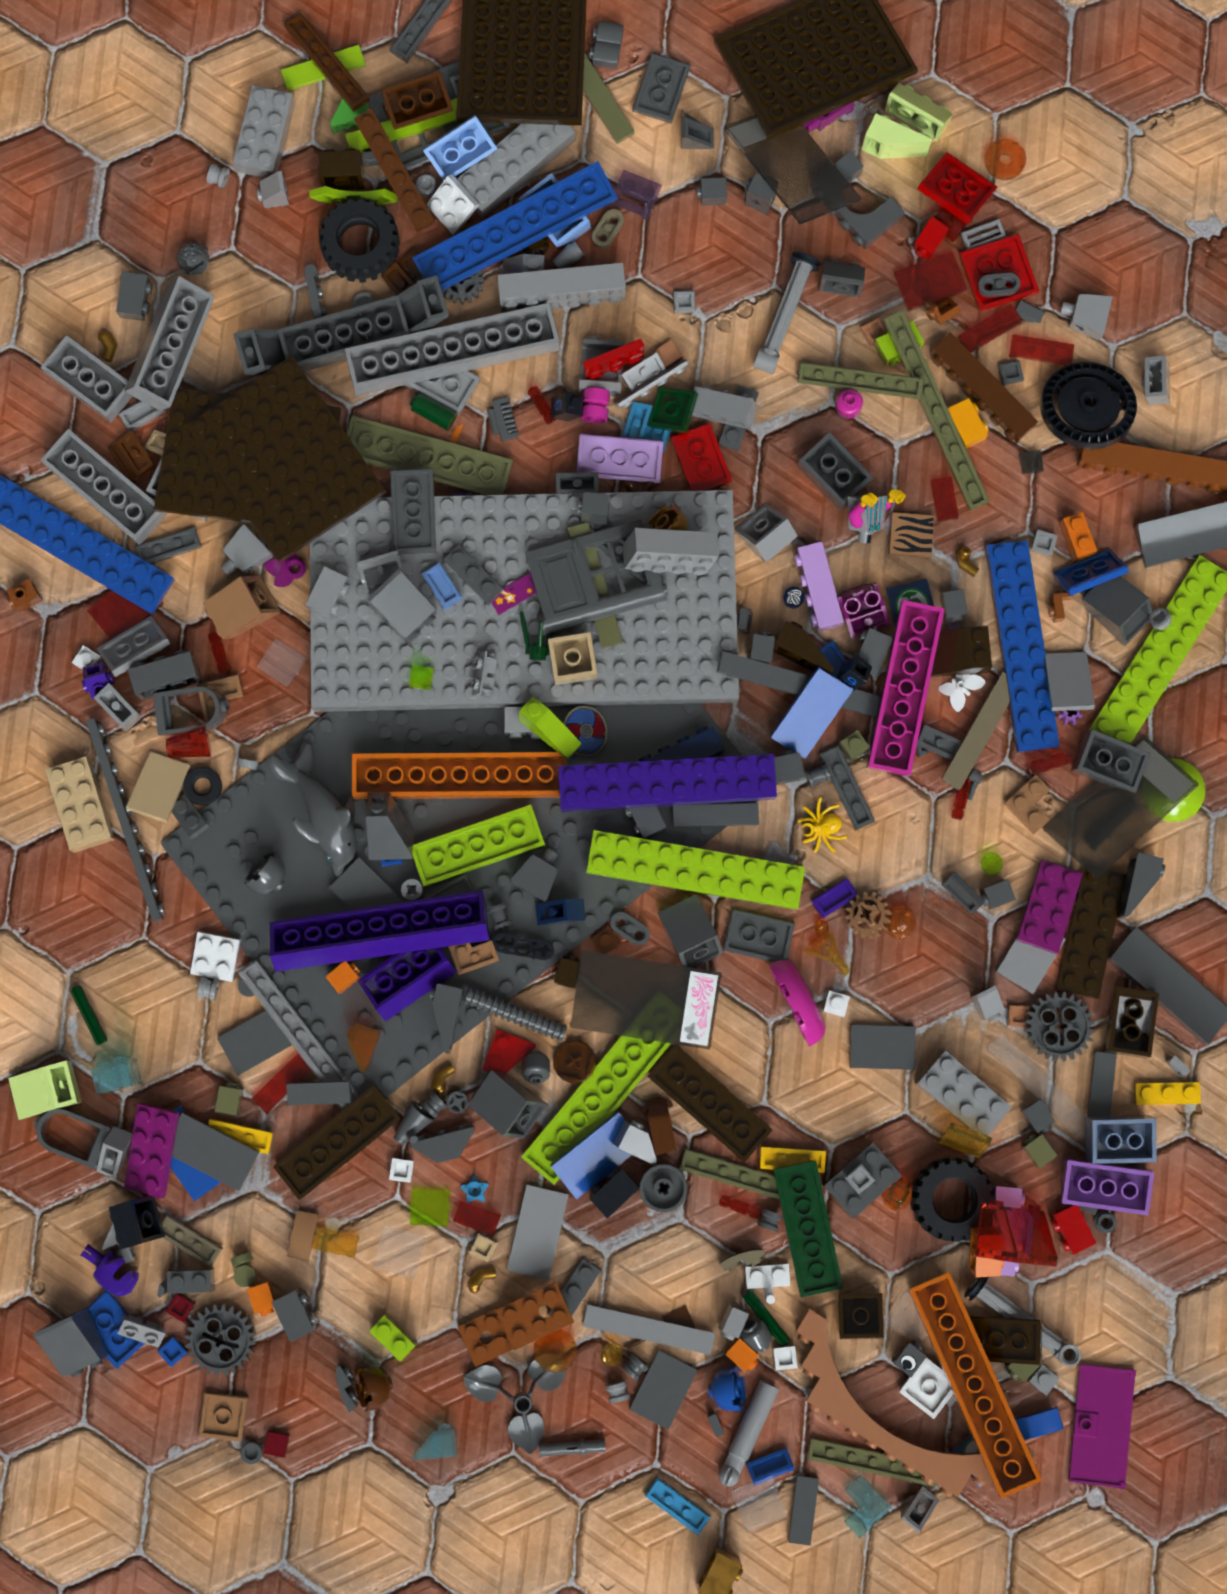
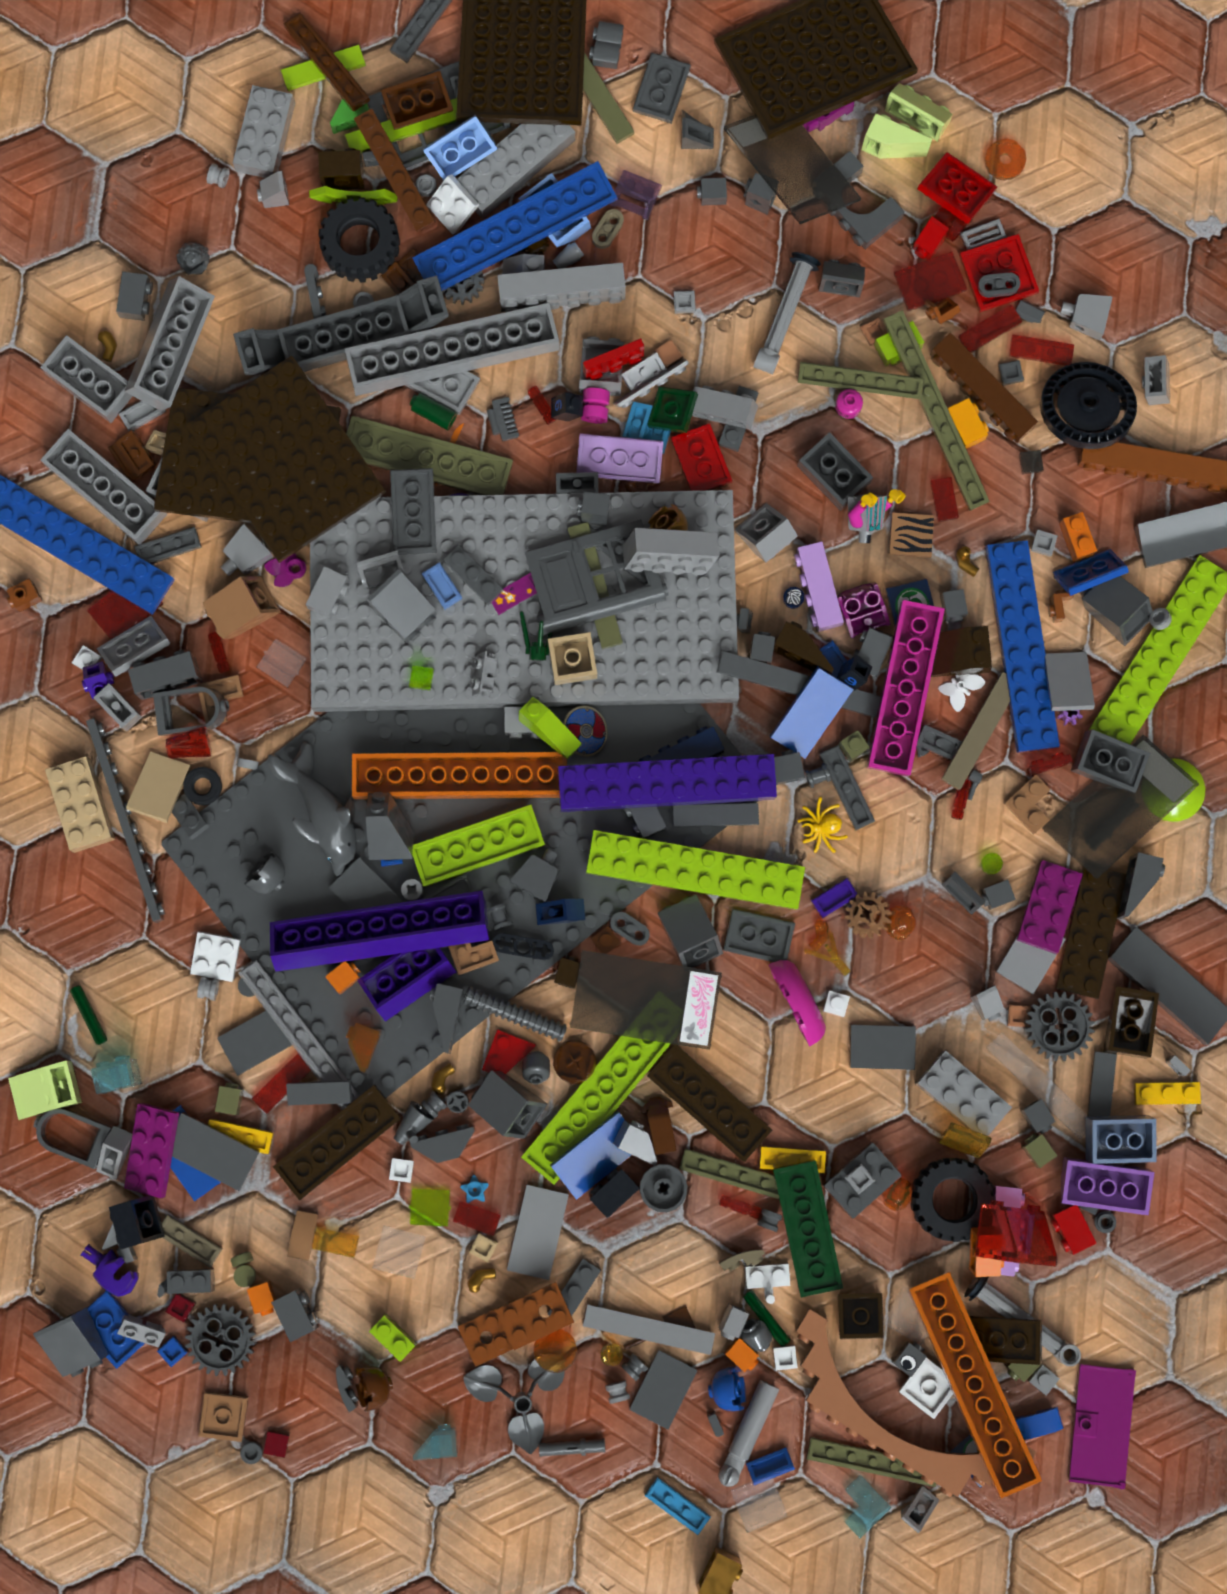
dark grey tile [788,1475,819,1546] -> none

